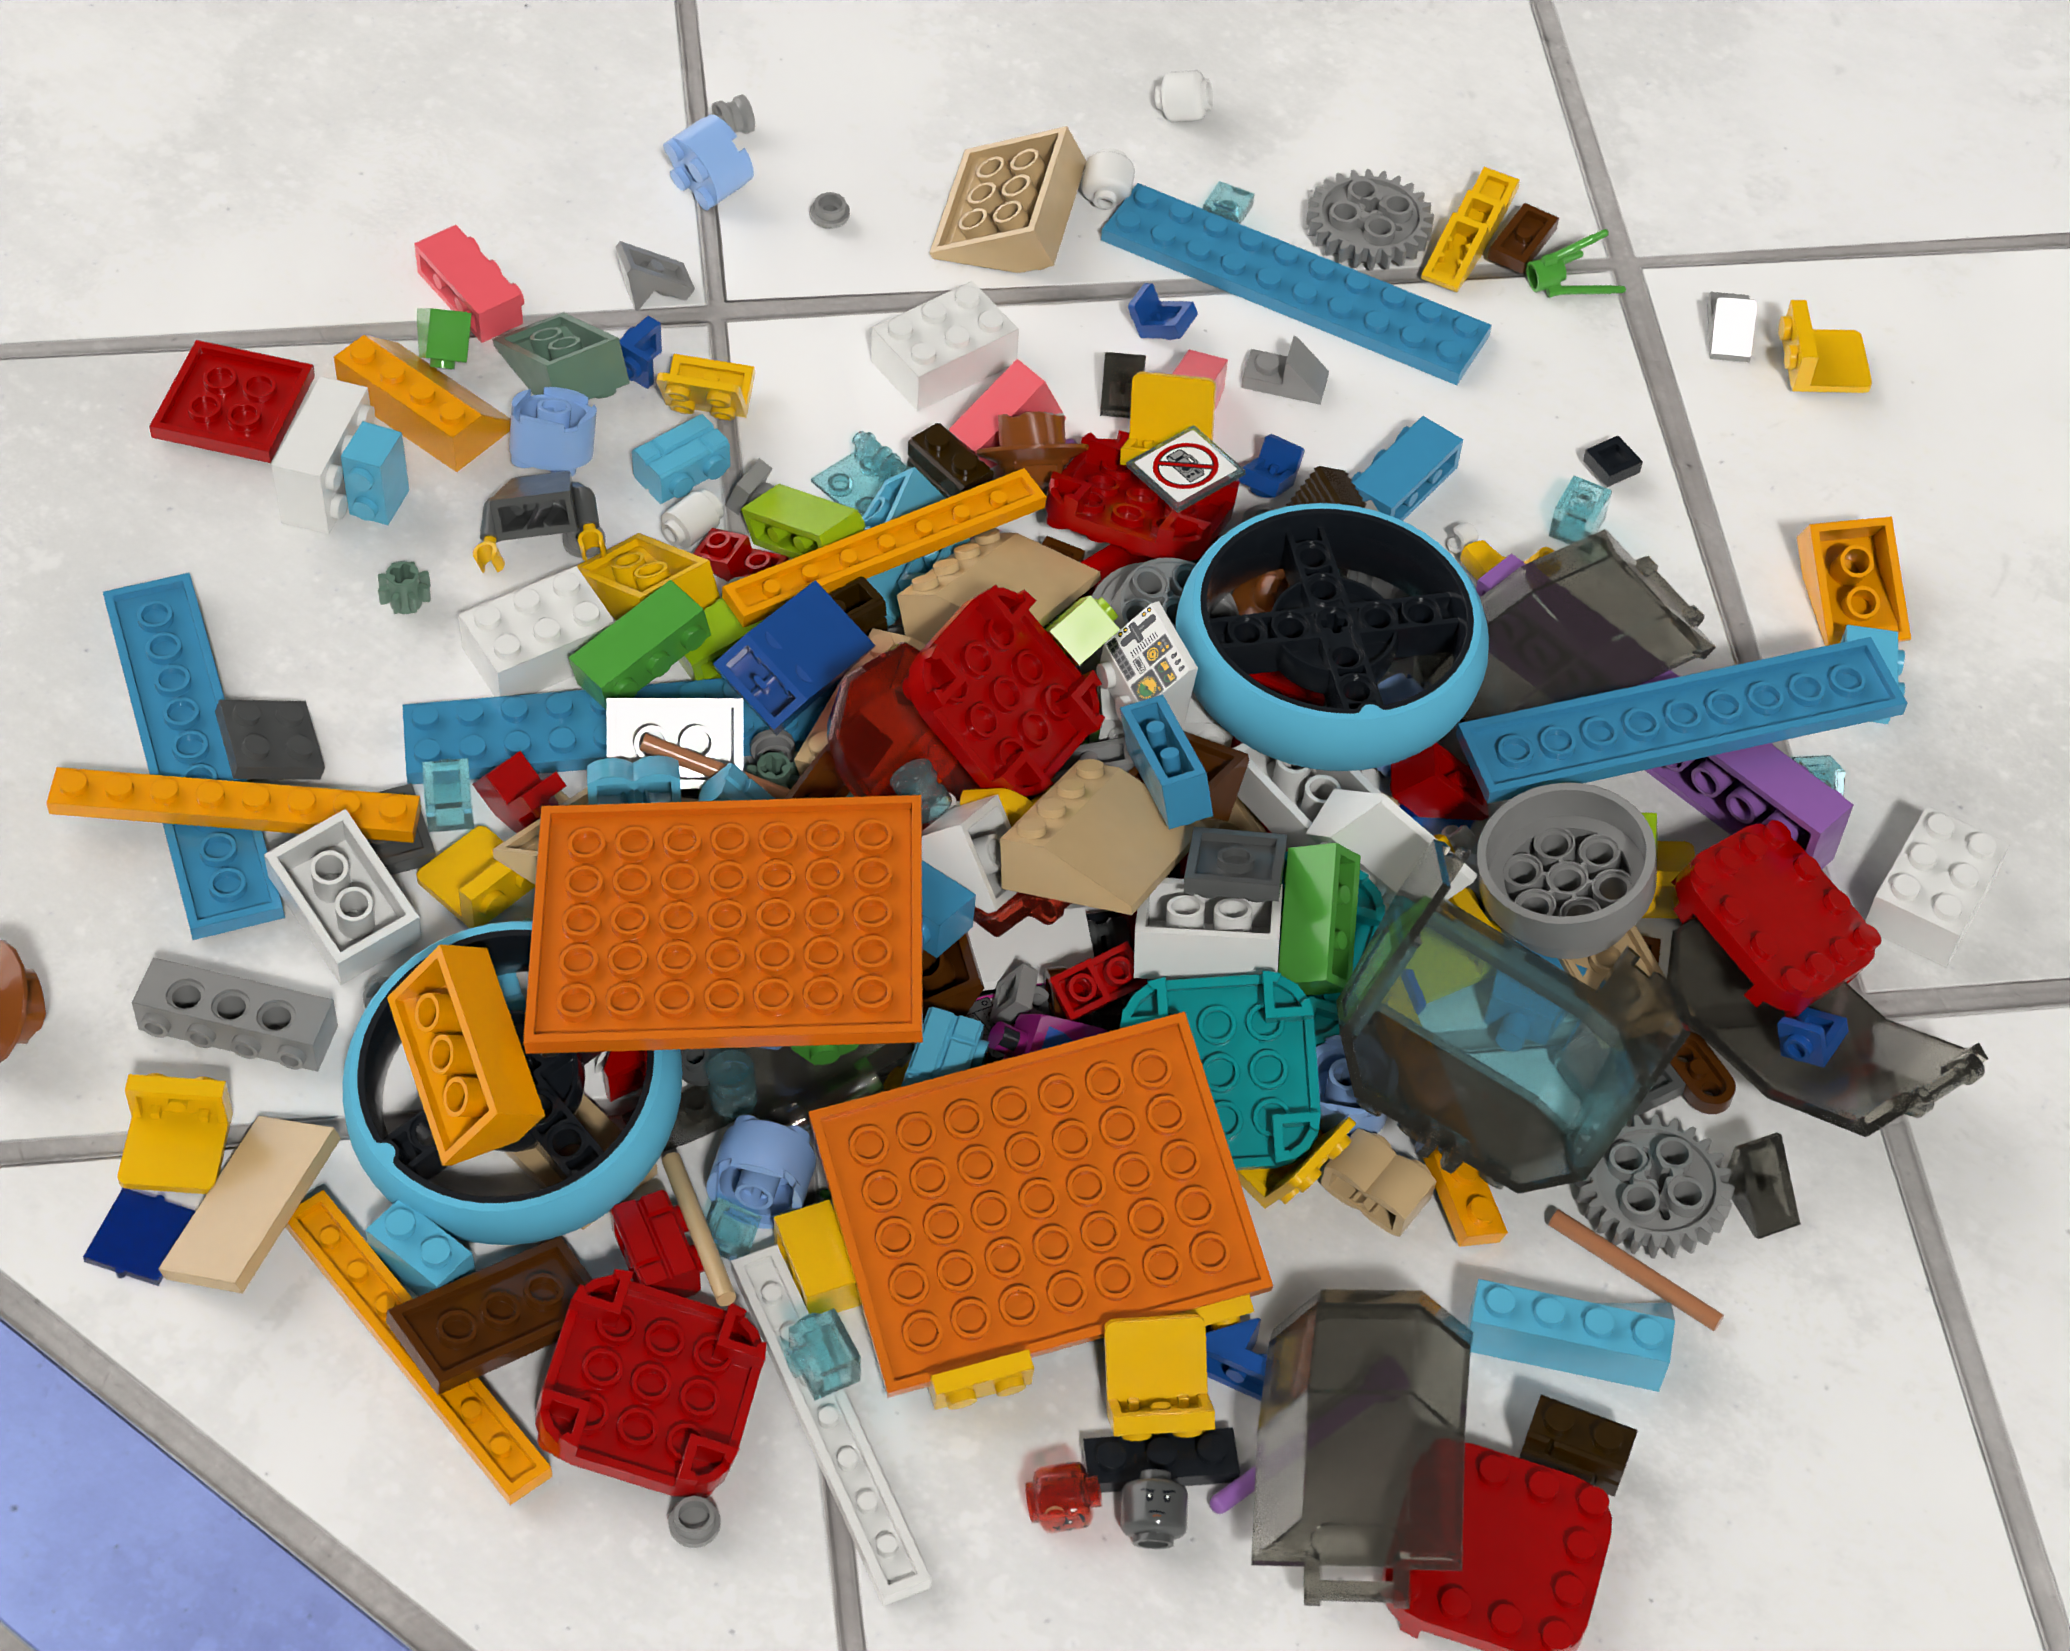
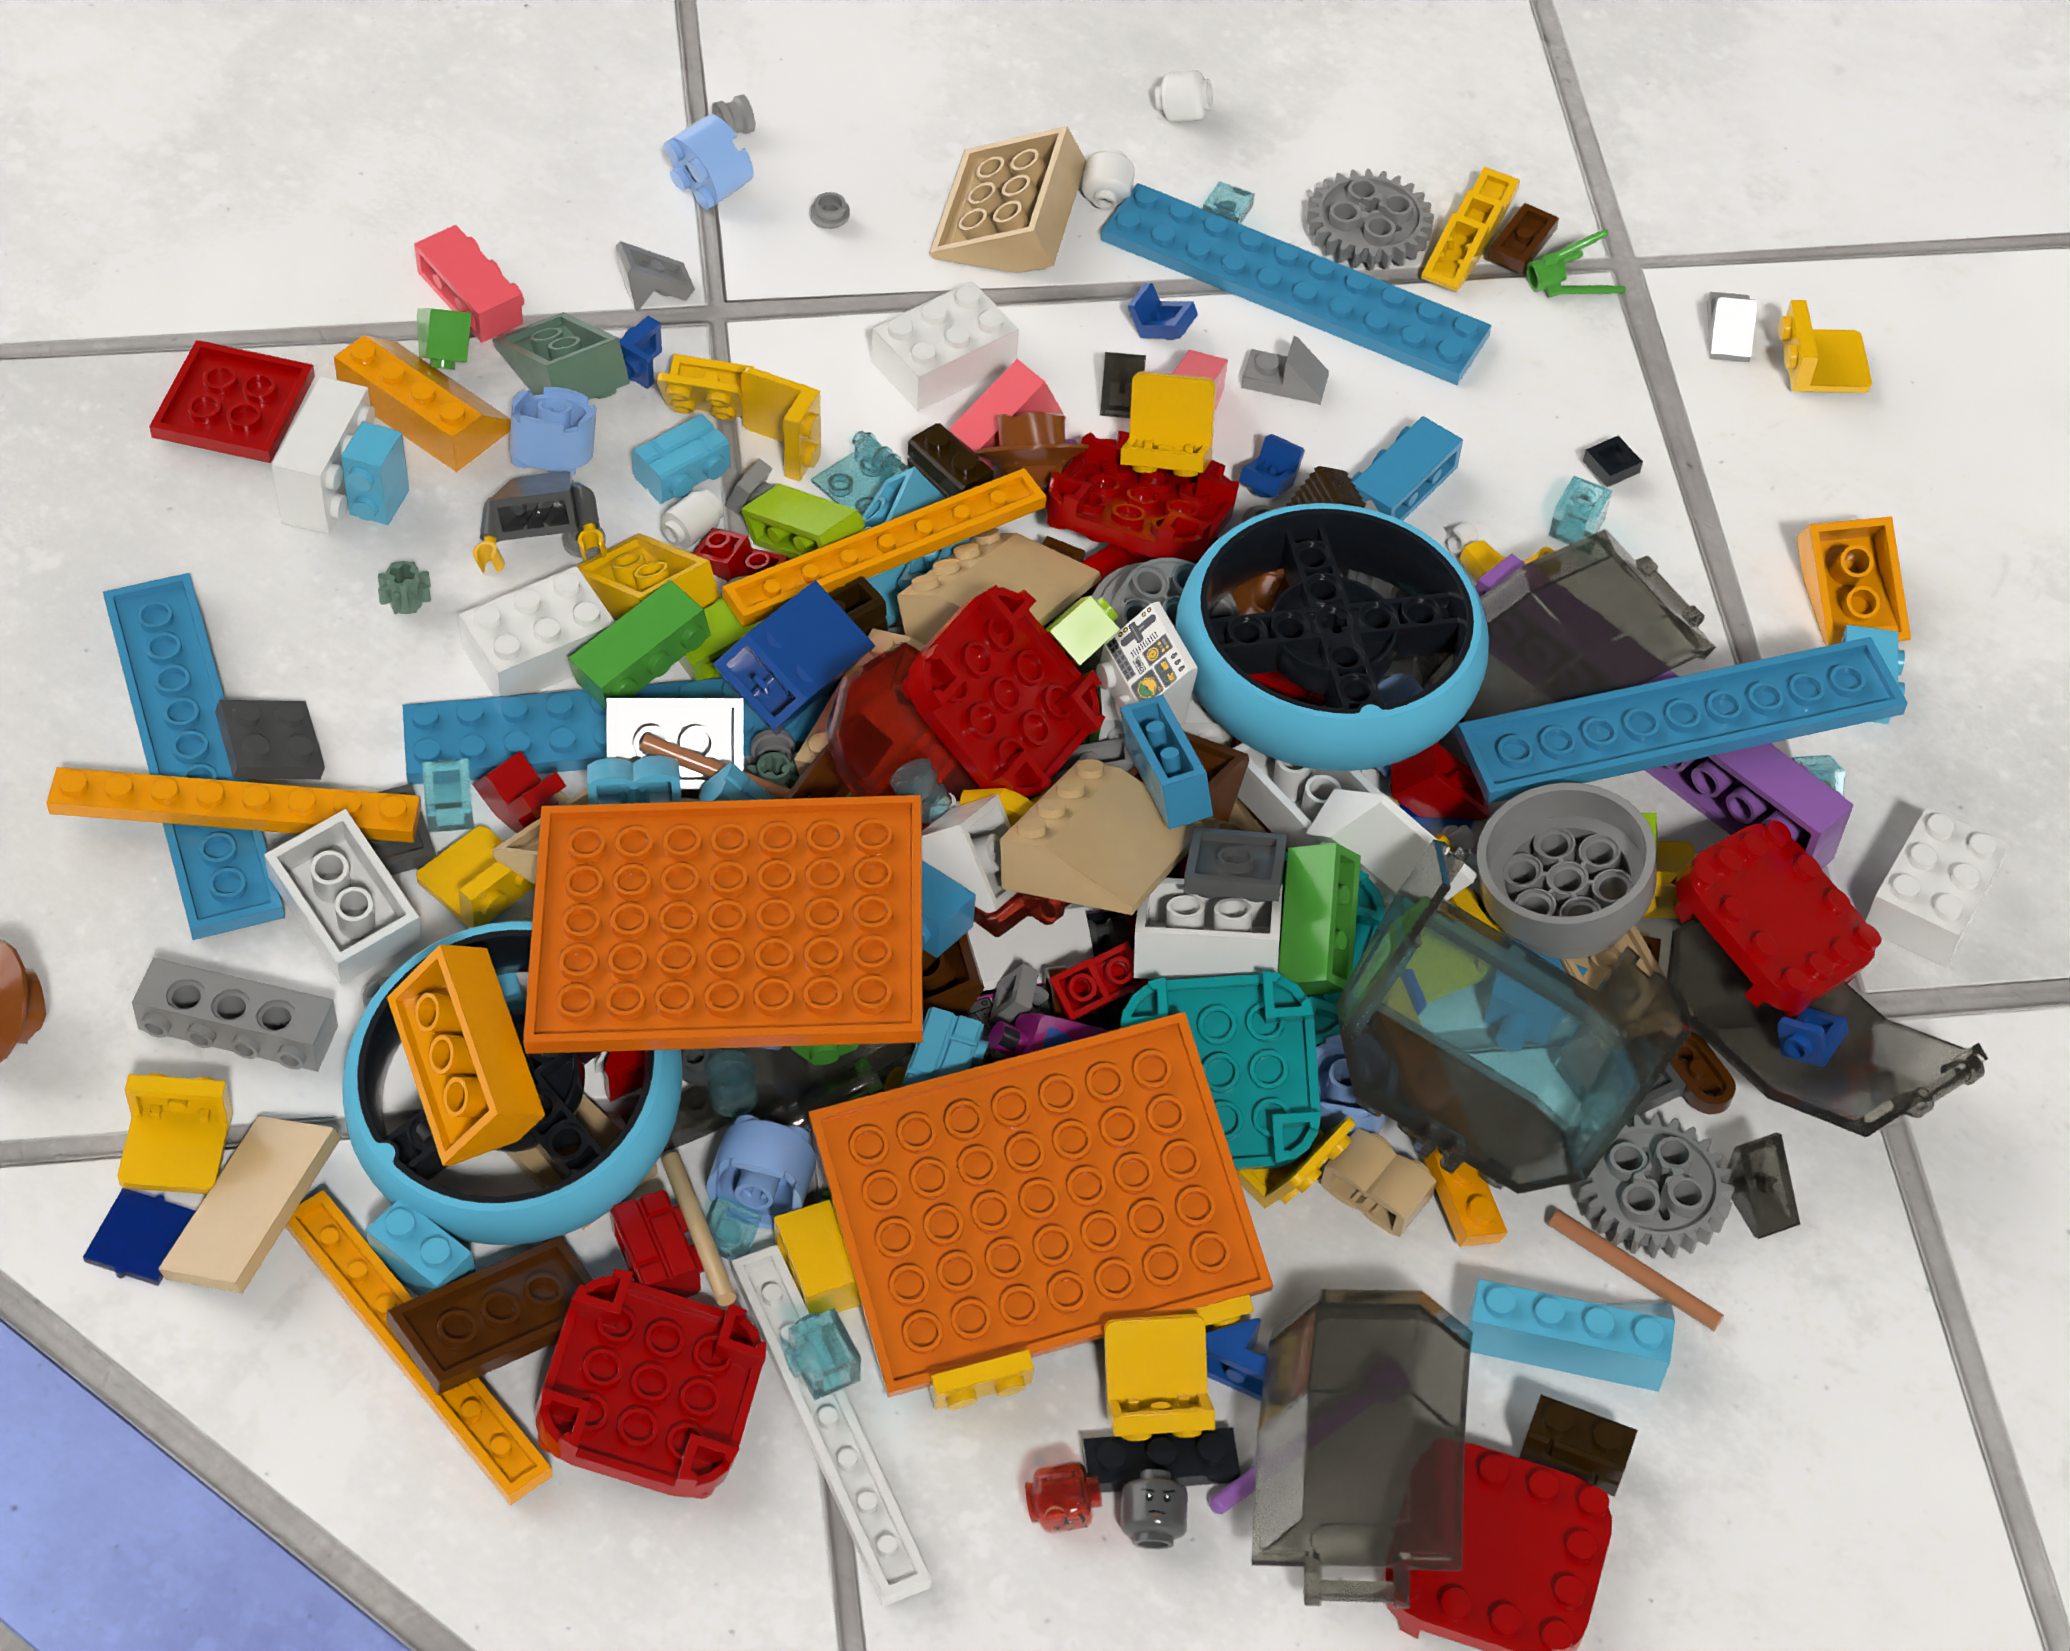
light grey plate [668,1496,720,1548] -> none
piece [1126,425,1246,513] -> none
none -> yellow bracket [741,367,821,482]

